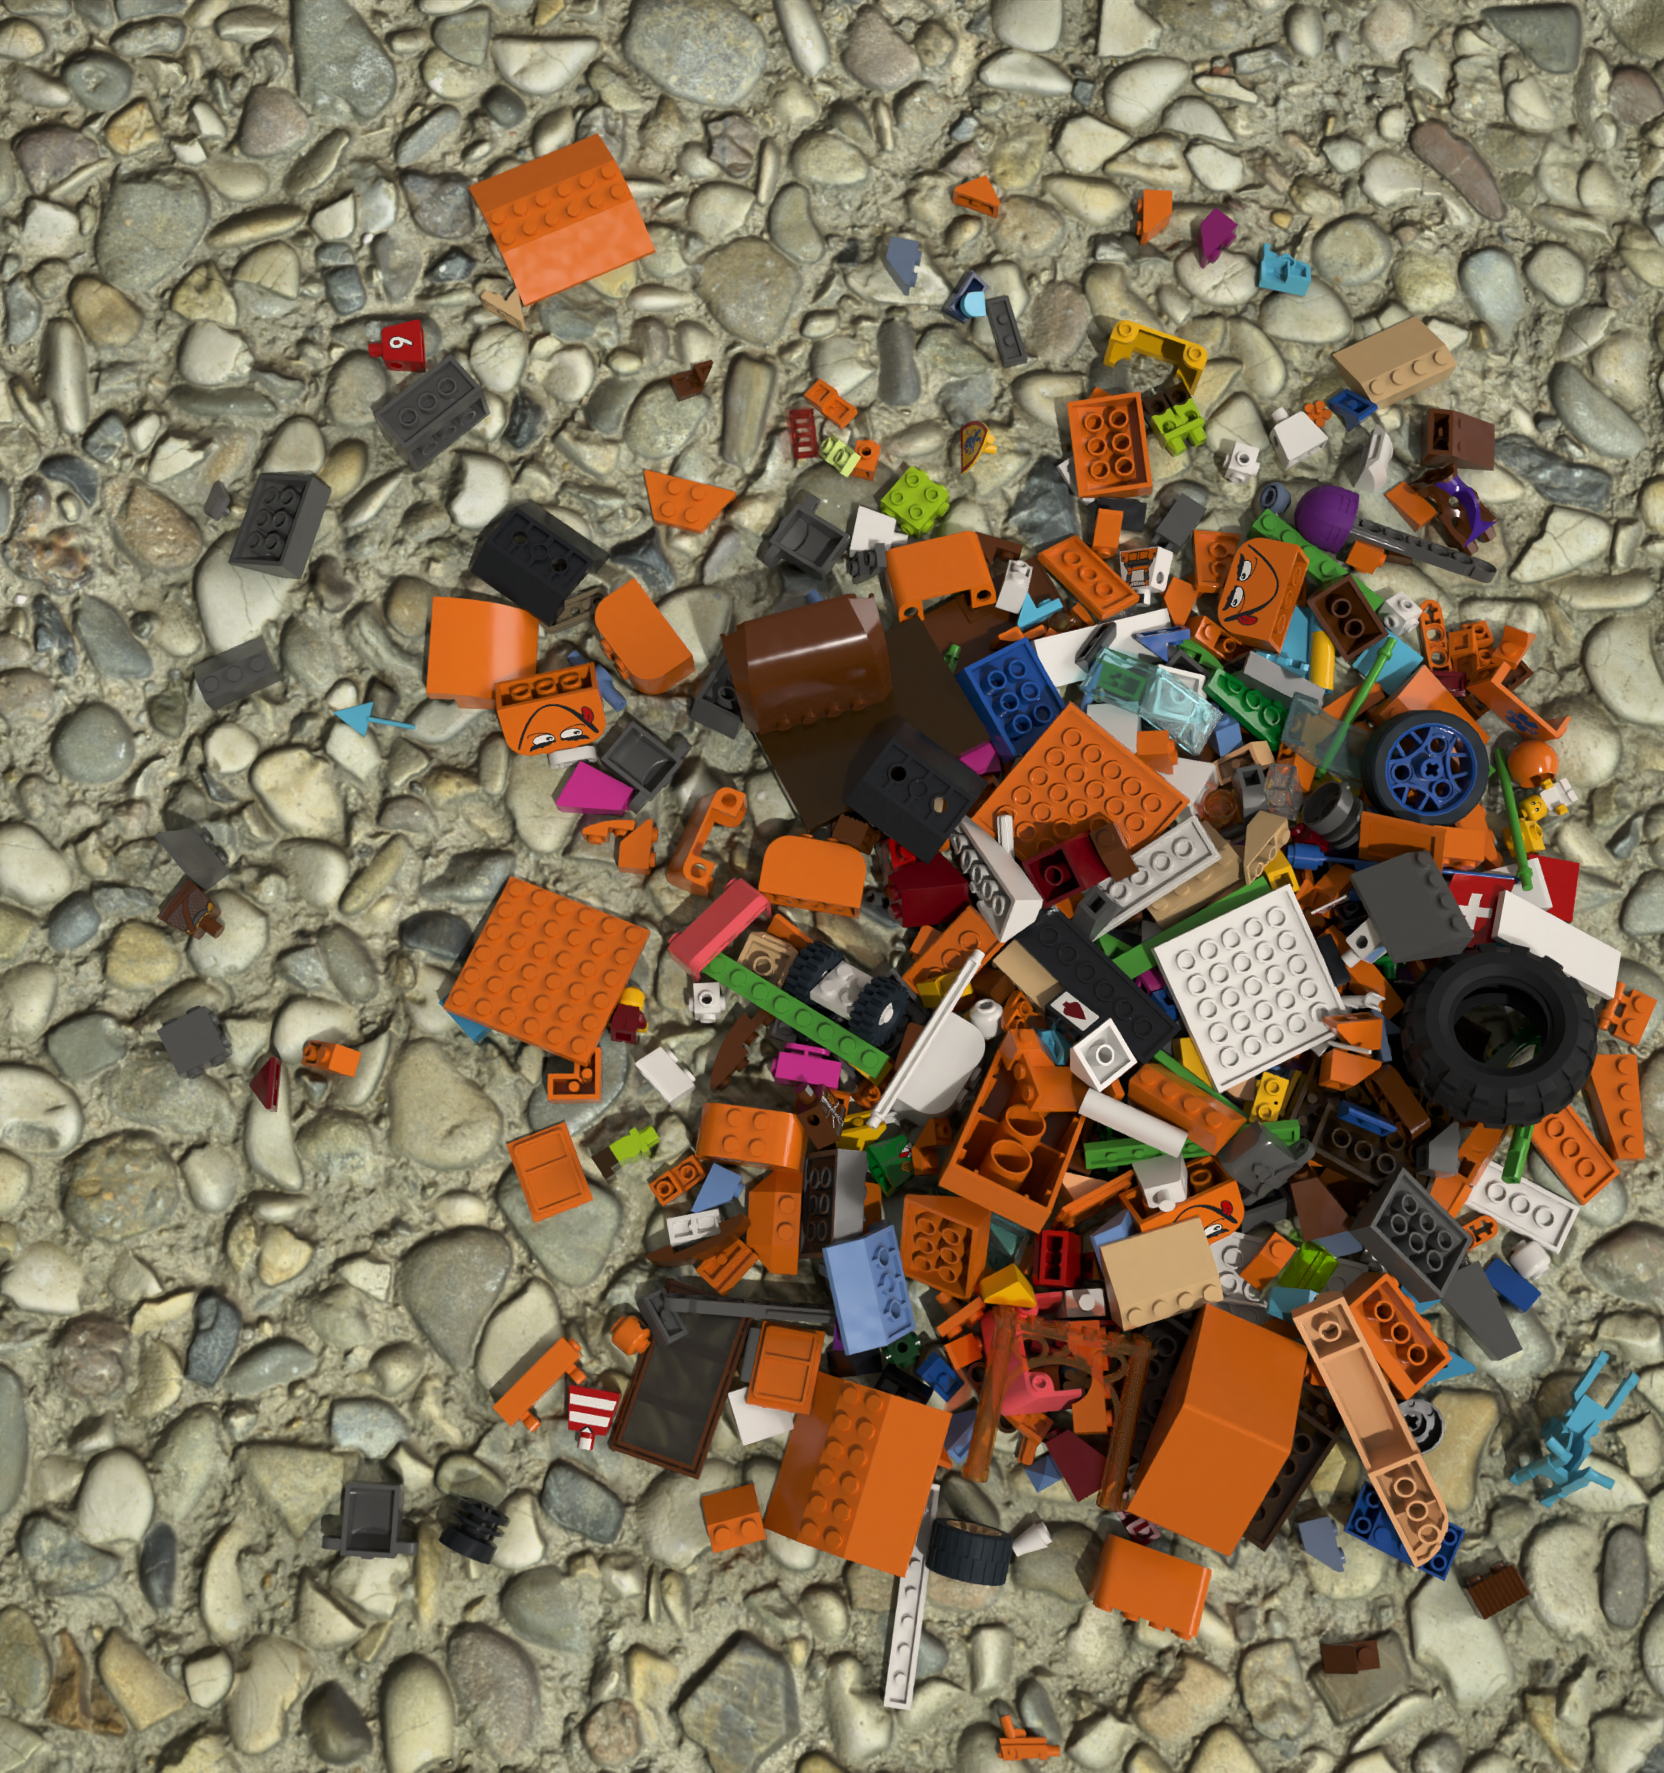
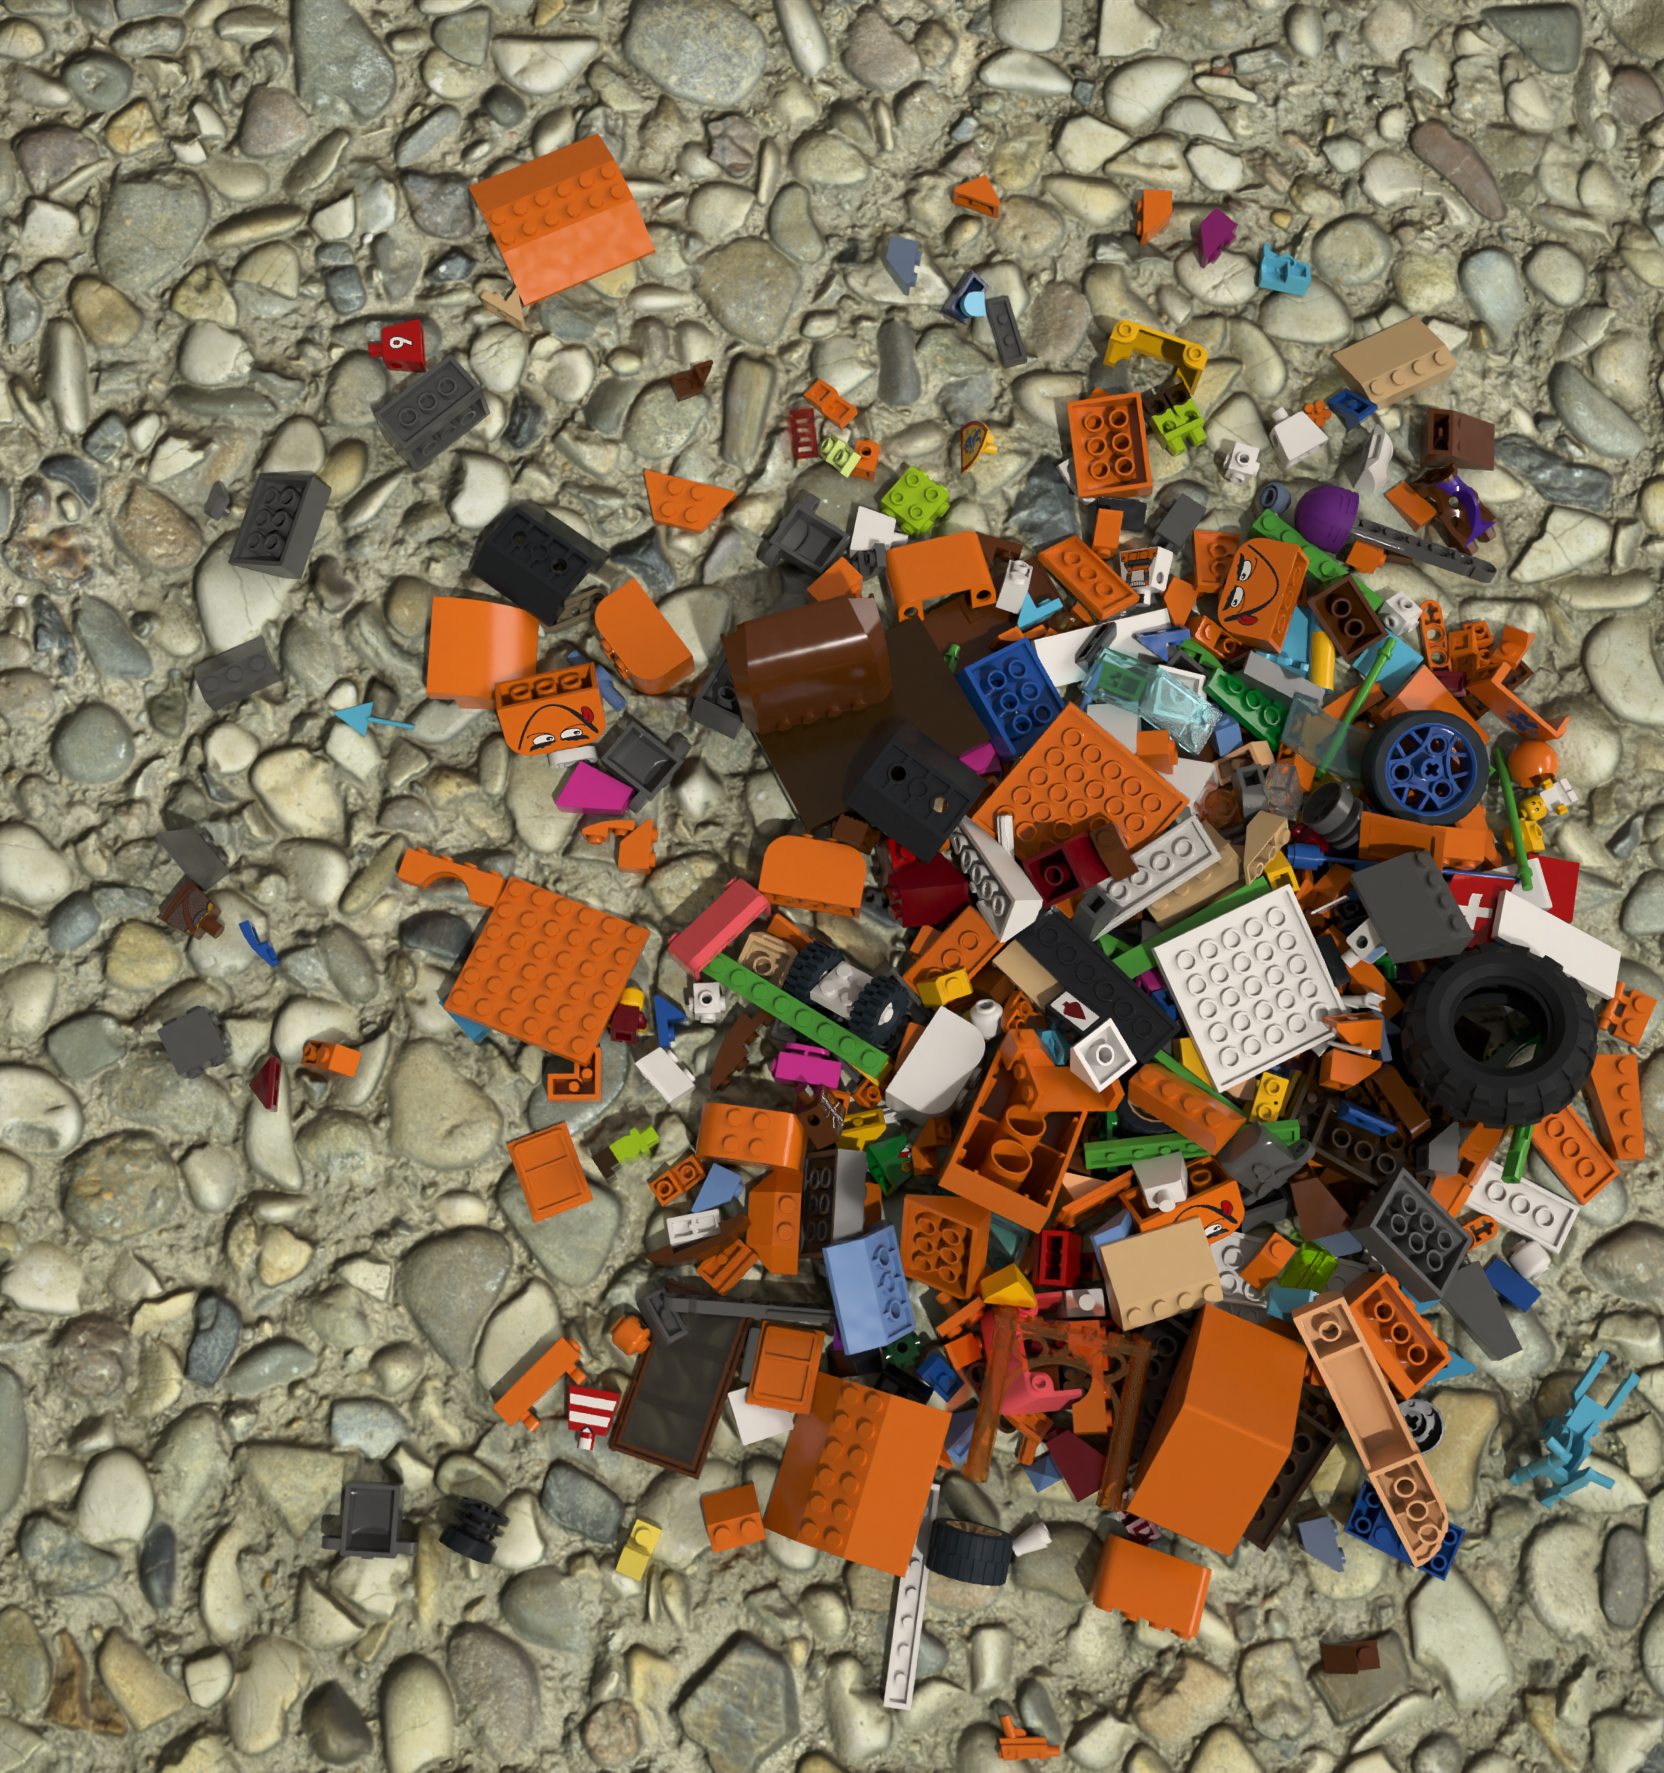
orange windscreen [665,787,748,900] -> none
white piece [866,949,985,1130] -> none
white brick [1078,1088,1189,1158] -> none
reddish brown brick [1461,1560,1531,1620] -> none
none -> blue slope [239,920,280,967]
none -> orange arch [397,847,507,911]
none -> light yellow slope [615,1519,662,1581]
none -> blue slope [654,995,689,1050]
none -> orange brick [806,556,863,603]

